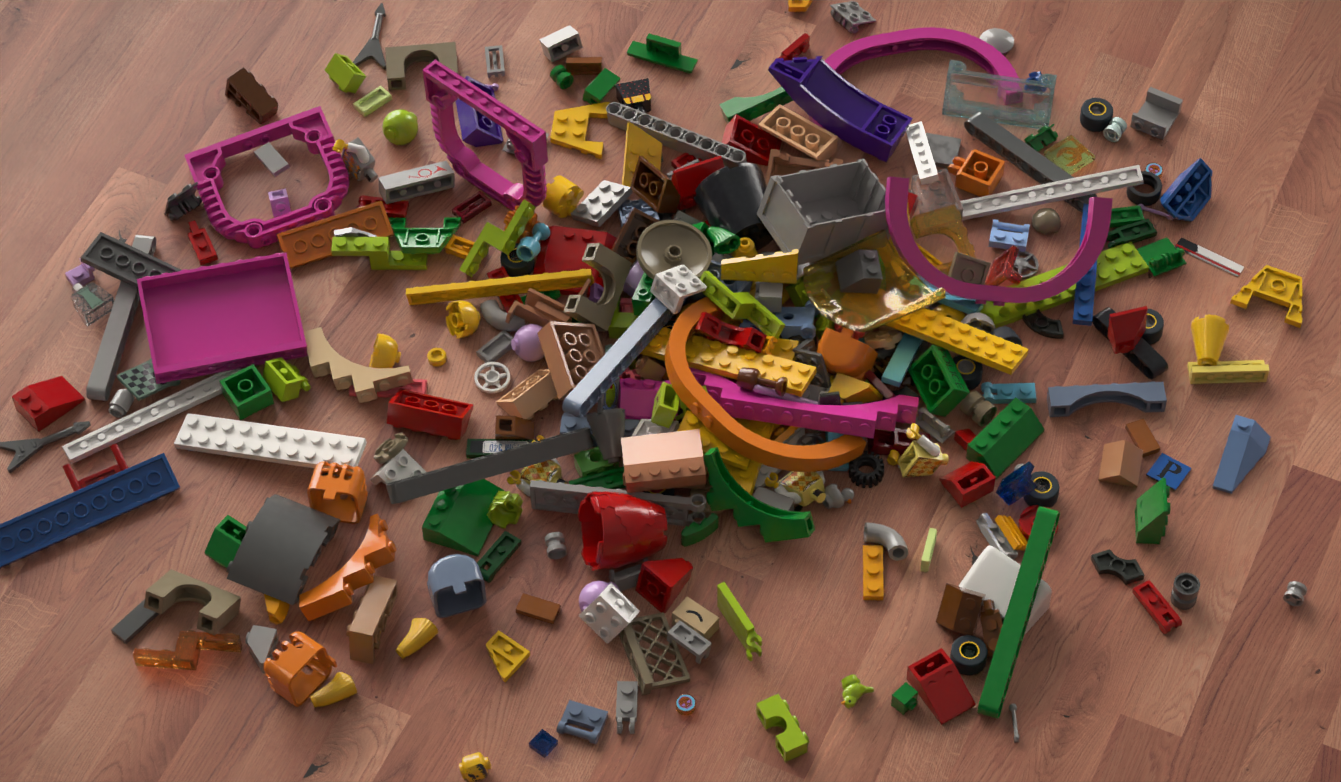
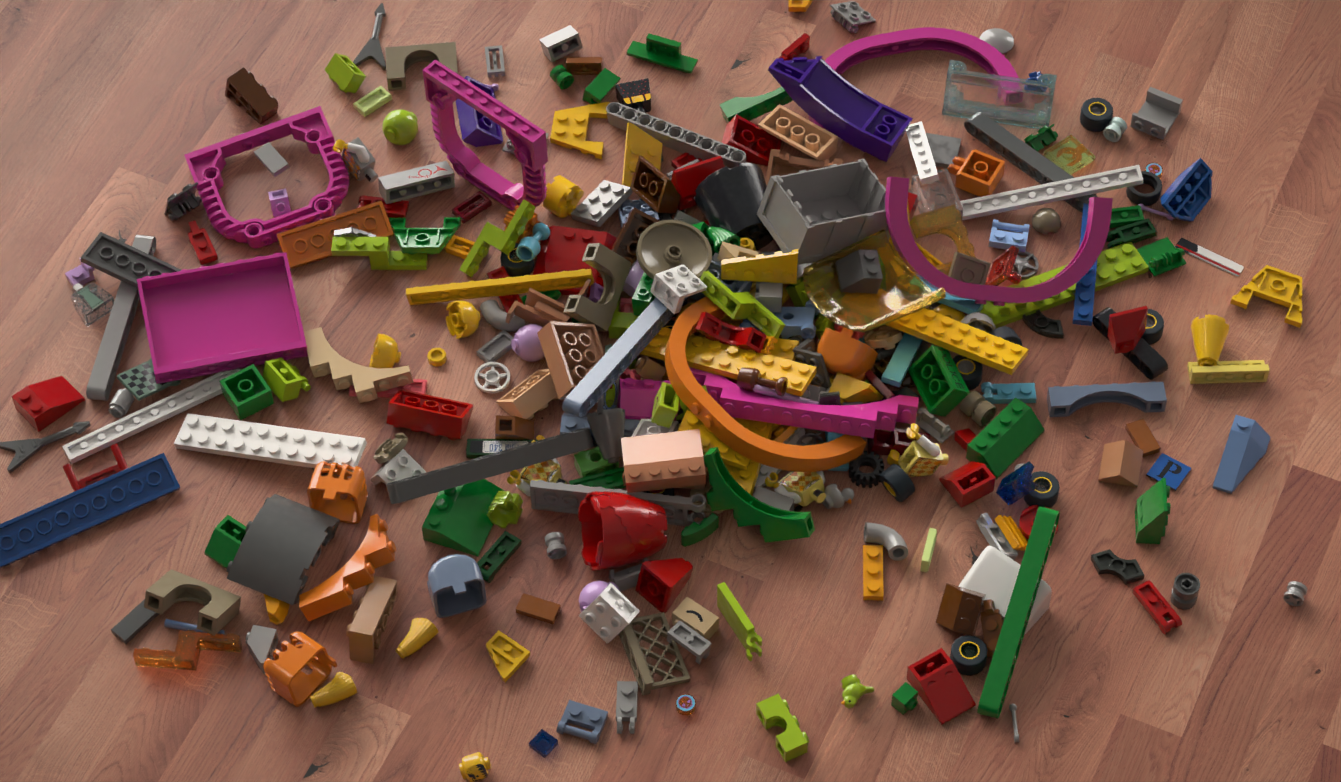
none -> medium blue bar [164,619,225,638]
none -> tan slope [717,241,758,262]
none -> black wheel [879,464,915,502]

